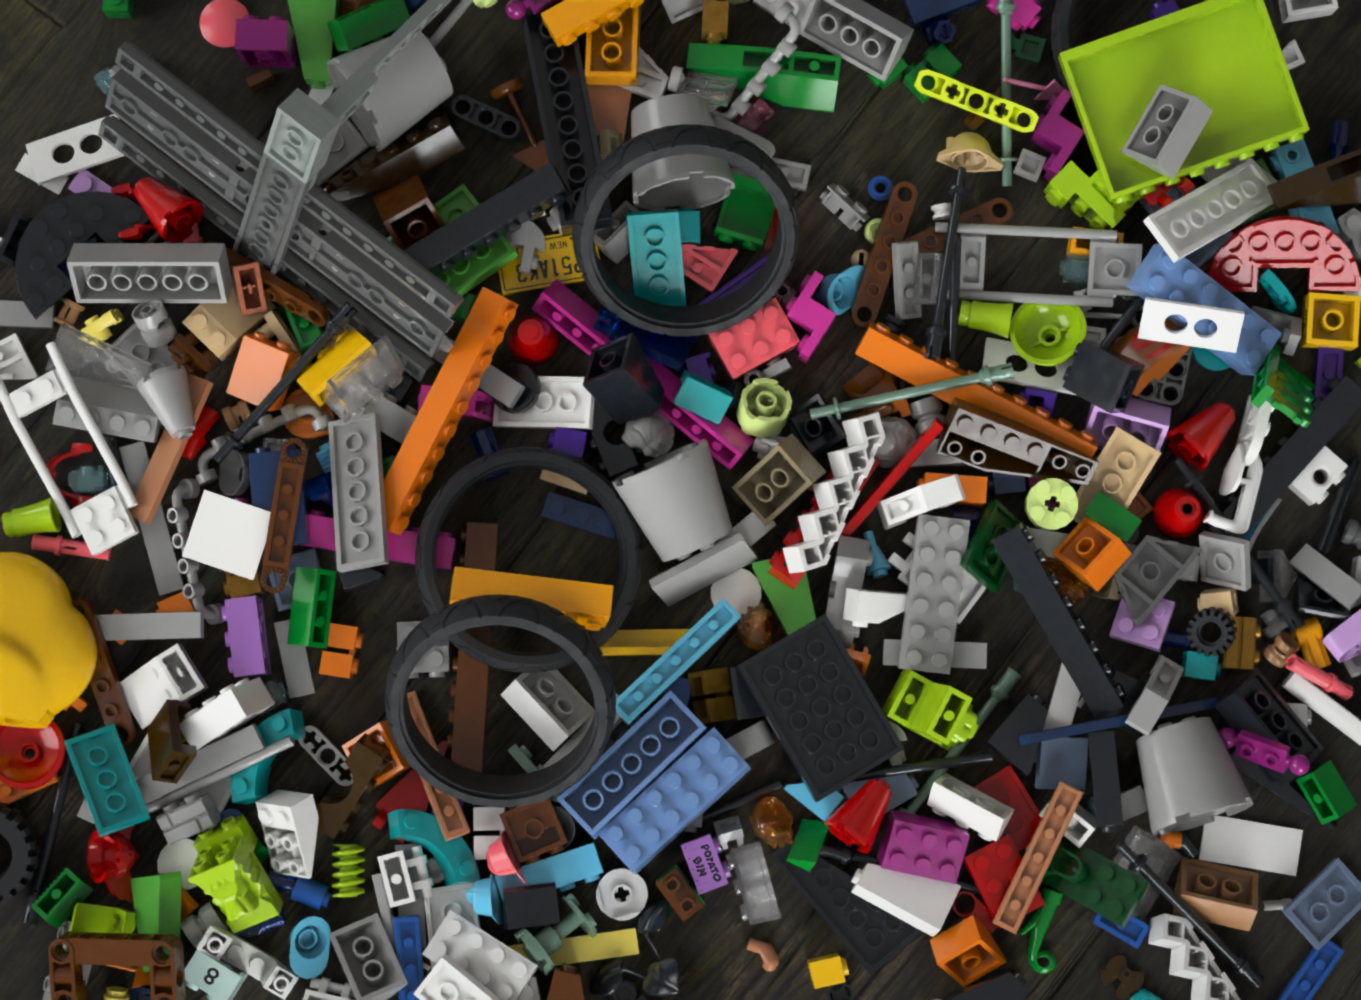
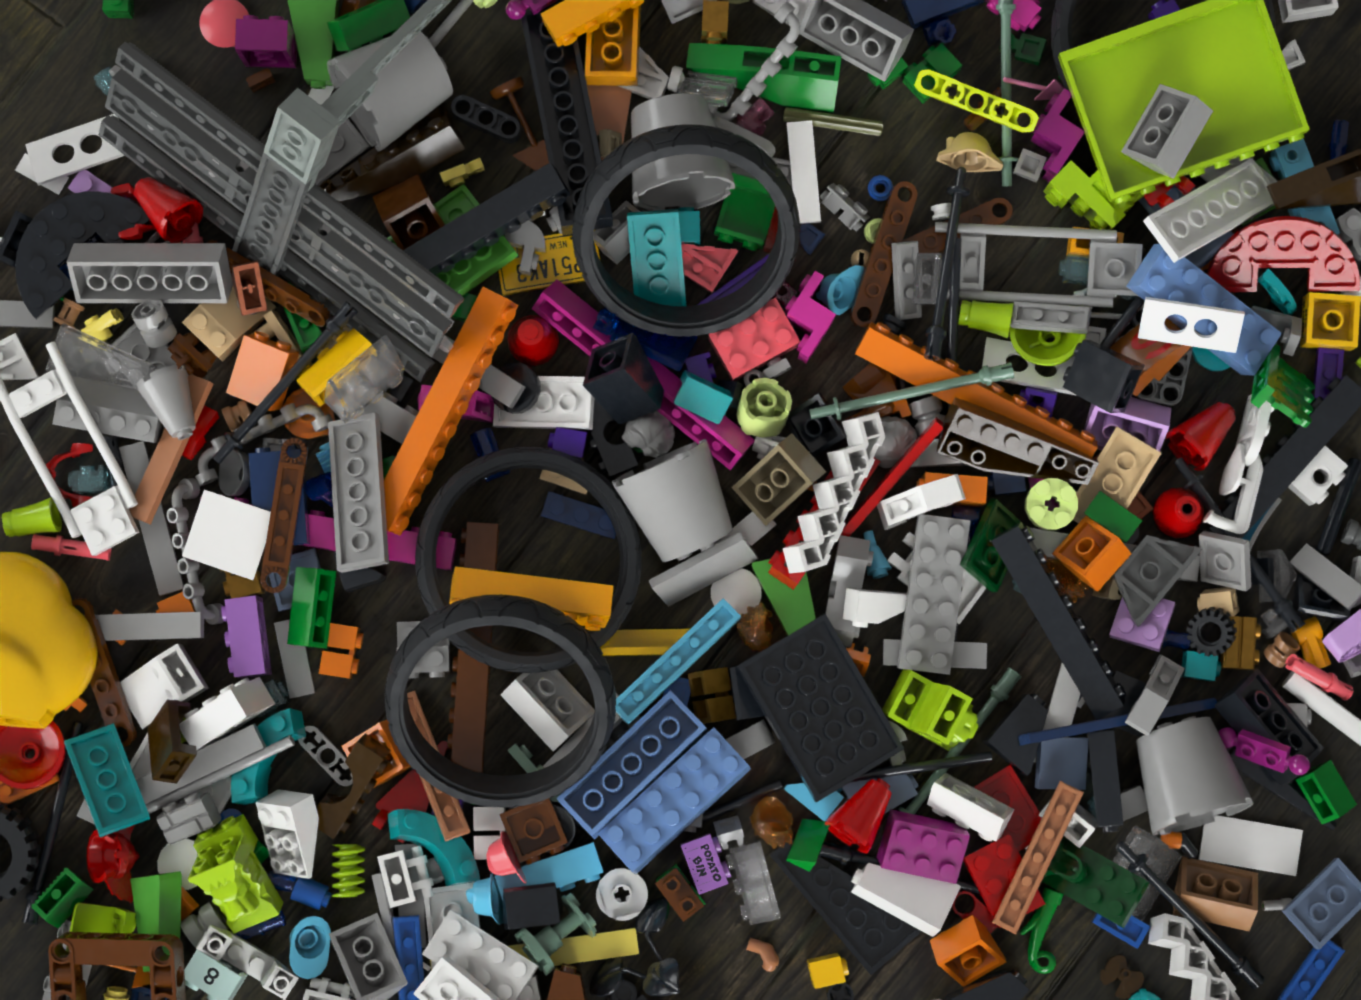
none -> light yellow plate [440,158,485,188]
none -> olive axle [783,107,883,136]
none -> white tile [786,120,821,224]
none -> dark blue tile [799,223,825,256]
none -> light grey tile [1010,301,1092,334]

